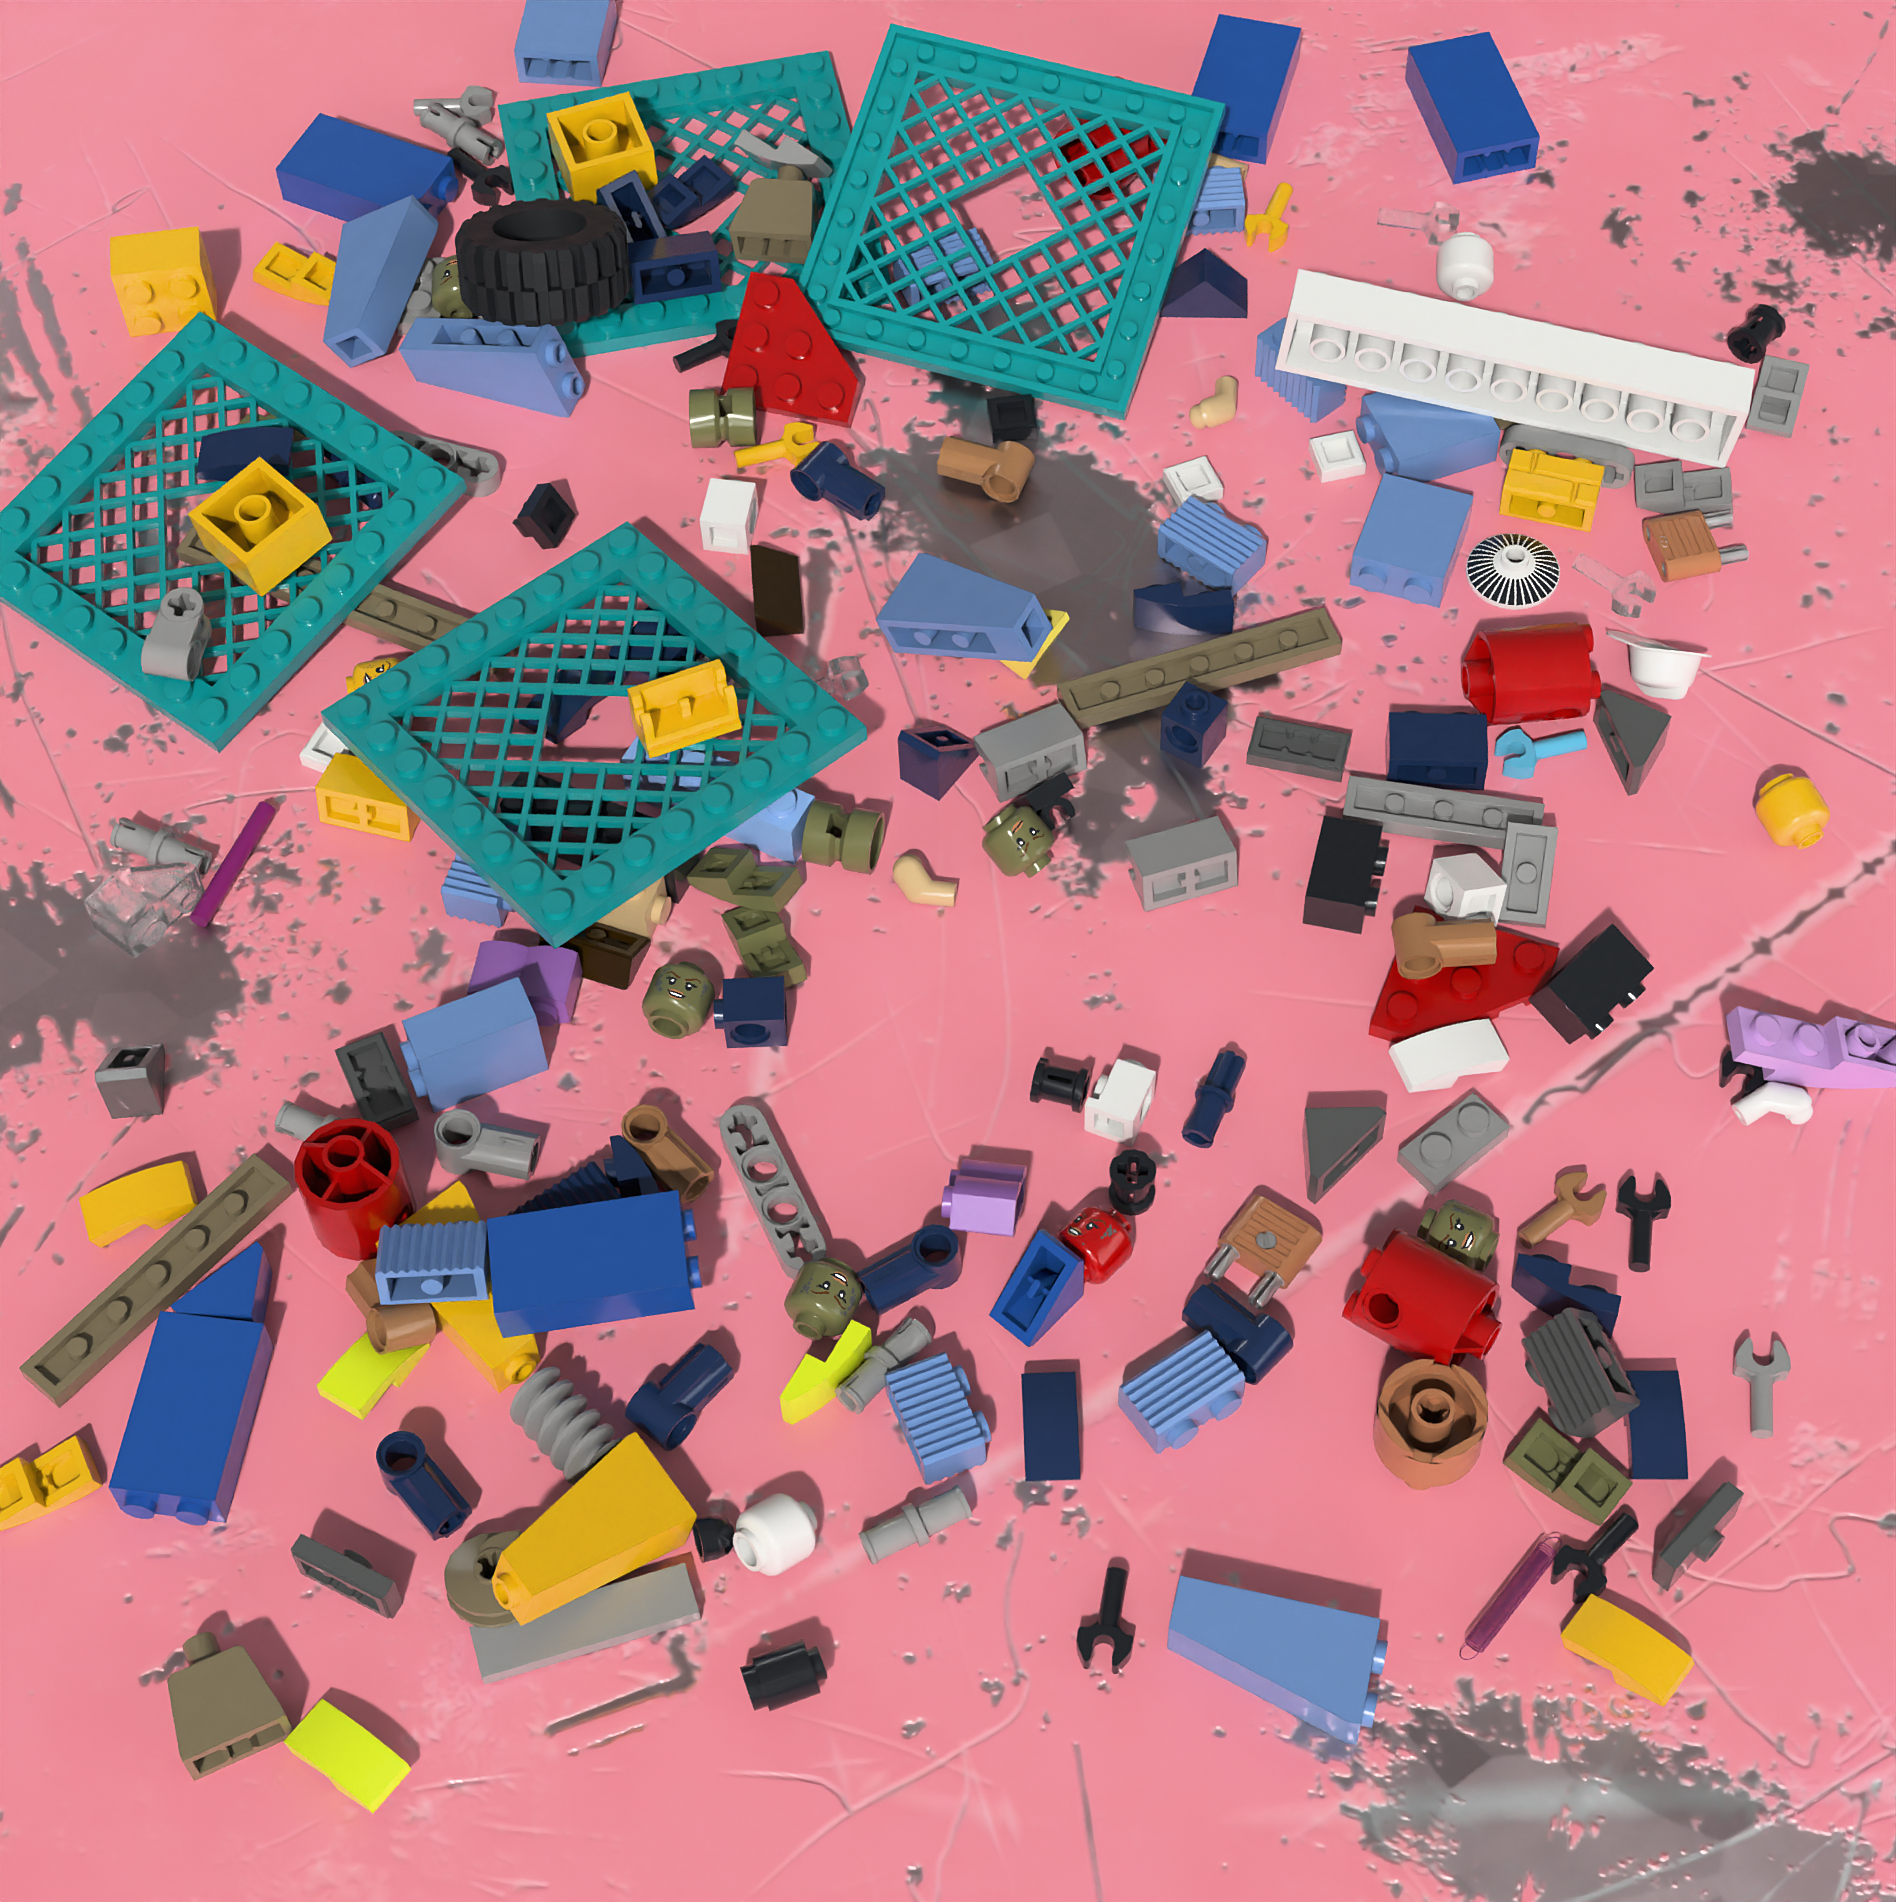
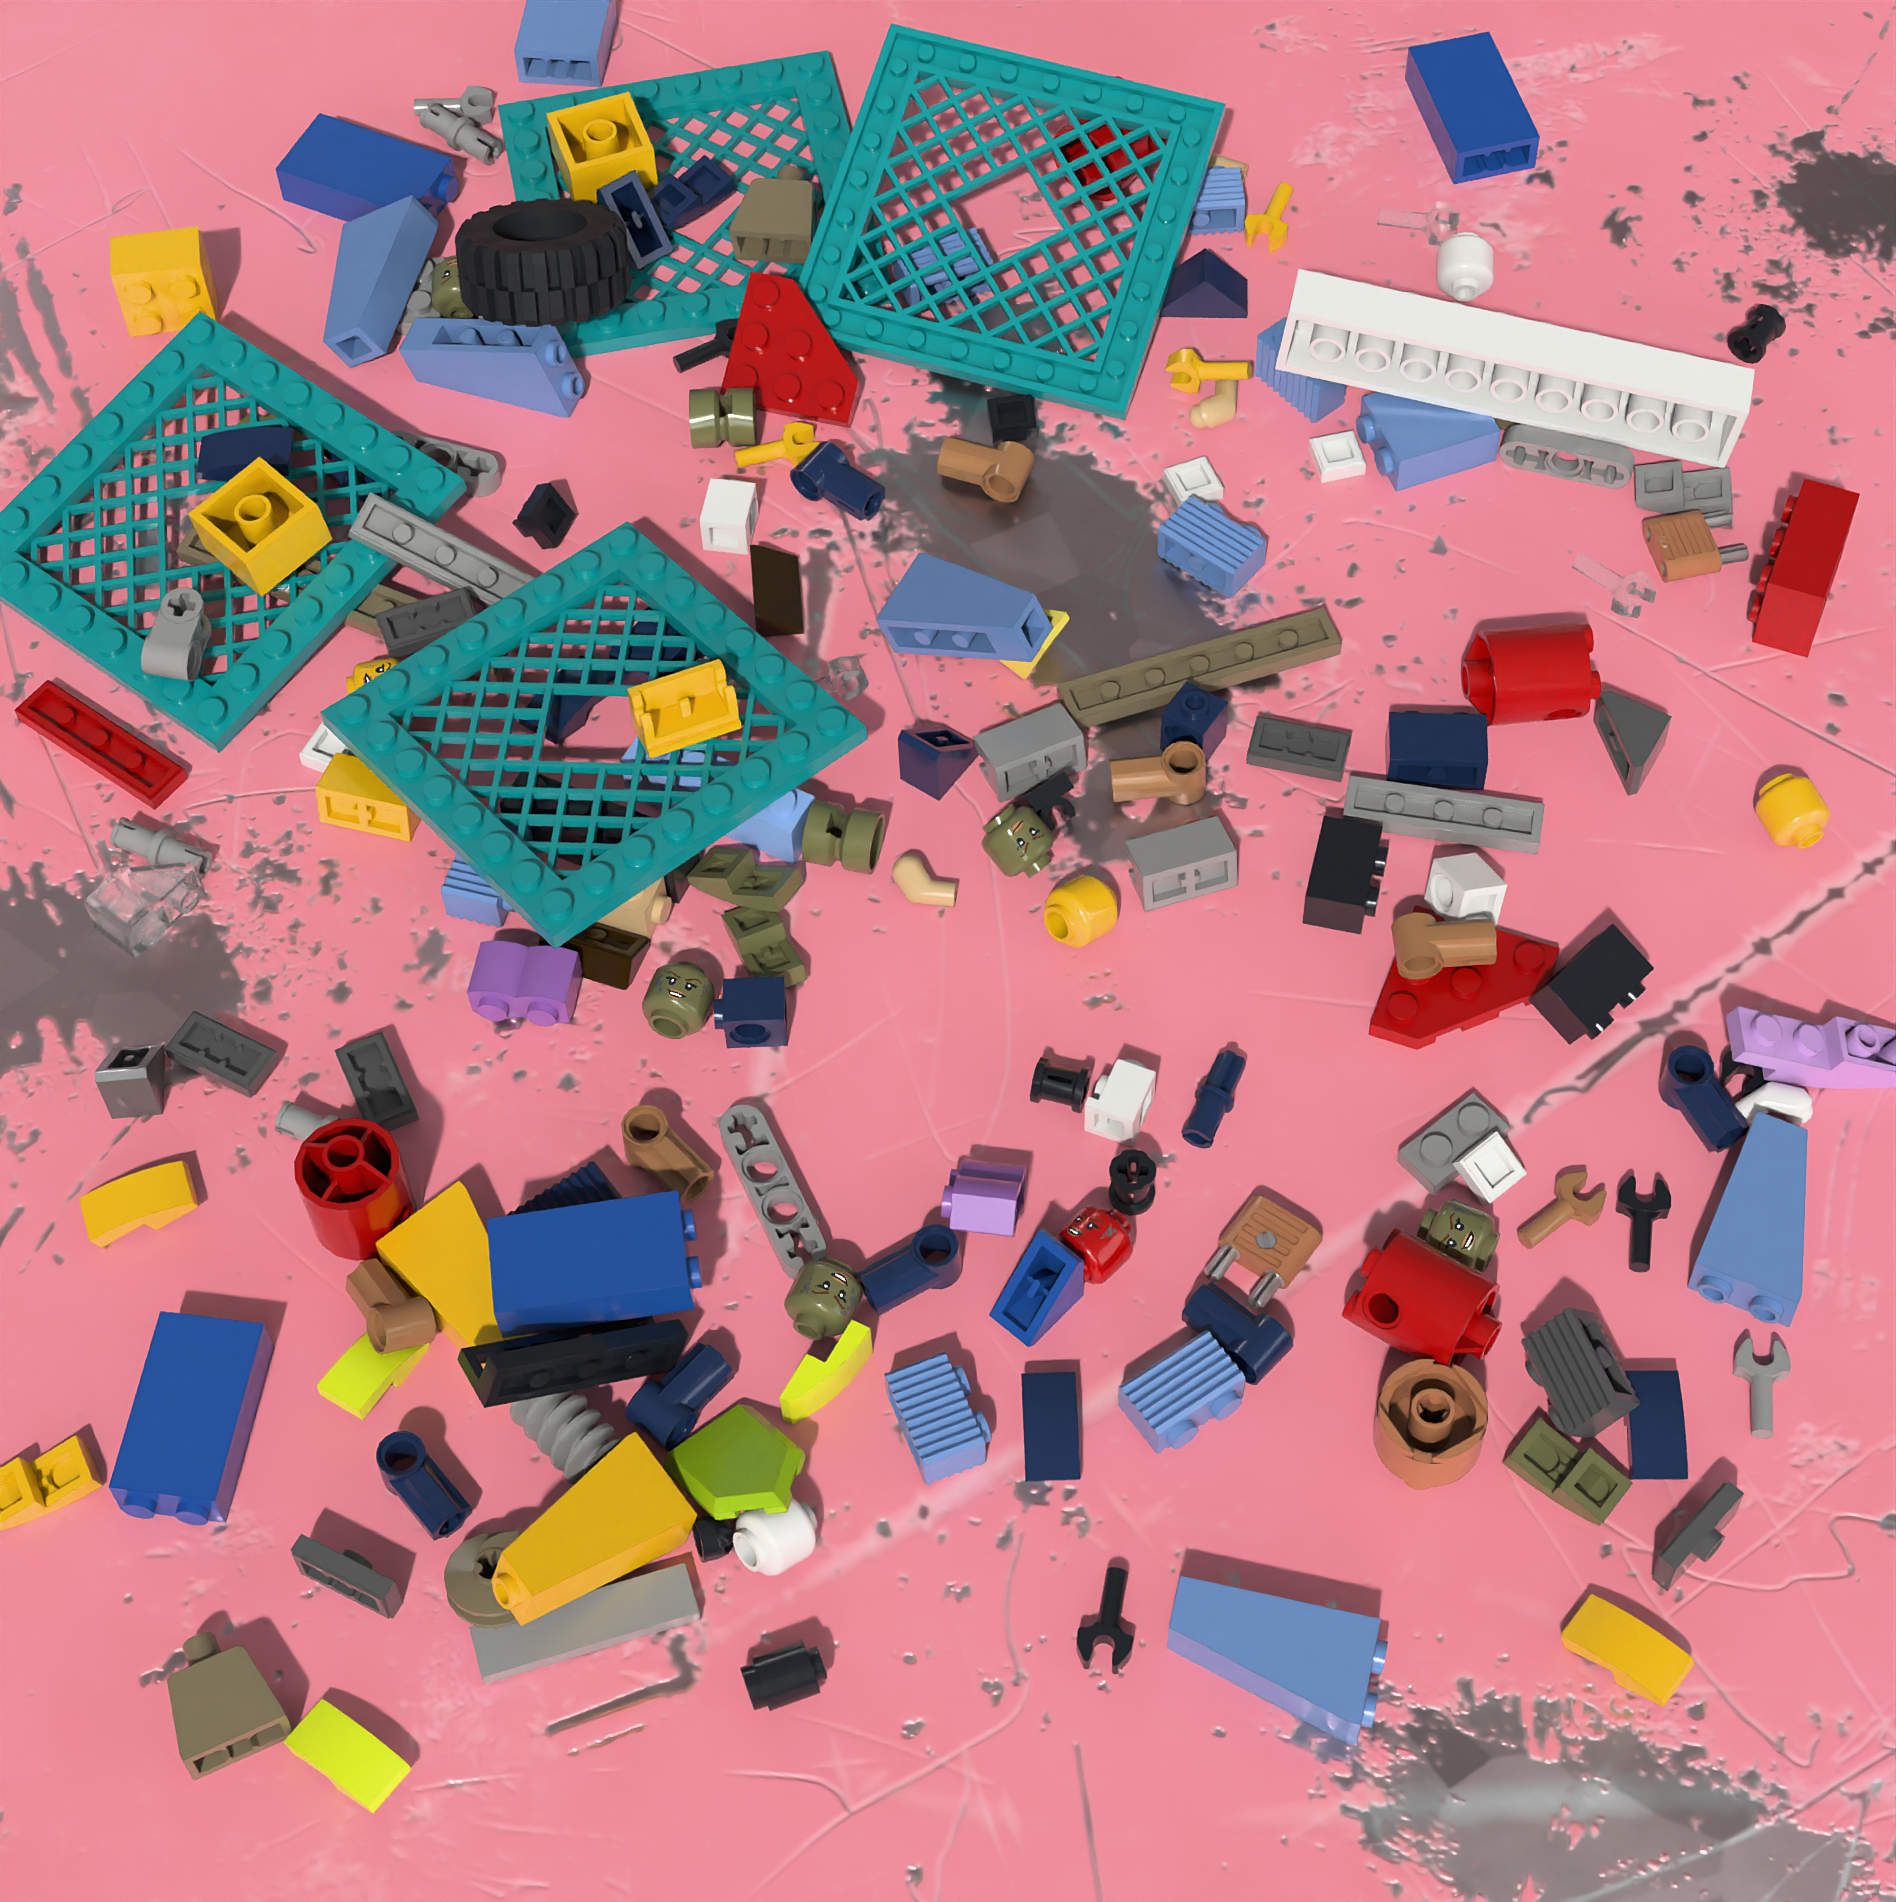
dark tan plate [19,1154,293,1408] -> none
blue slope [170,1241,273,1323] -> none
magenta bar [189,801,276,927] -> none
yellow slope [253,241,336,306] -> none
medium blue brick [375,1220,491,1305] -> none
medium blue brick [399,977,549,1113] -> none
light grey piece [434,1109,540,1180] -> none
black bar [447,148,514,207] -> none
dark blue slope [603,1135,660,1198] -> none
dark blue brick [628,231,722,305] -> none
light grey slope [734,129,833,178] -> none
light grey pin [835,1317,932,1414] -> none
light grey pin [858,1485,973,1565] -> none
dark blue slope [1133,582,1234,636] -> none
blue brick [1192,14,1301,165] -> none
dark grey slope [1302,1106,1387,1204] -> none
medium blue brick [1349,473,1474,608] -> none
white slope [1388,1018,1510,1093] -> none
magenta piece [1459,1537,1562,1660] -> none
dish [1466,533,1560,610] -> none
medium azure bar [1494,729,1587,780] -> none
light grey plate [1498,822,1559,929] -> none
yellow brick [1499,448,1605,533] -> none
dark blue slope [1511,1253,1622,1339] -> none
black bar [1550,1513,1639,1604] -> none
white piece [1606,630,1712,700] -> none
light grey slope [1746,355,1810,439] -> none
none -> red tile [14,679,188,810]
none -> dark grey plate [164,1011,280,1099]
none -> light grey tile [348,492,535,608]
none -> dark grey plate [375,587,476,658]
none -> black fence [457,1316,689,1408]
none -> lime tile [663,1404,806,1520]
none -> yellow head [1043,875,1118,948]
none -> medium nougat piece [1109,741,1206,805]
none -> yellow bar [1165,349,1252,393]
none -> white tile [1452,1131,1527,1206]
none -> dark blue piece [1659,1045,1750,1153]
none -> medium blue slope [1687,1111,1808,1327]
none -> red brick [1748,478,1860,658]

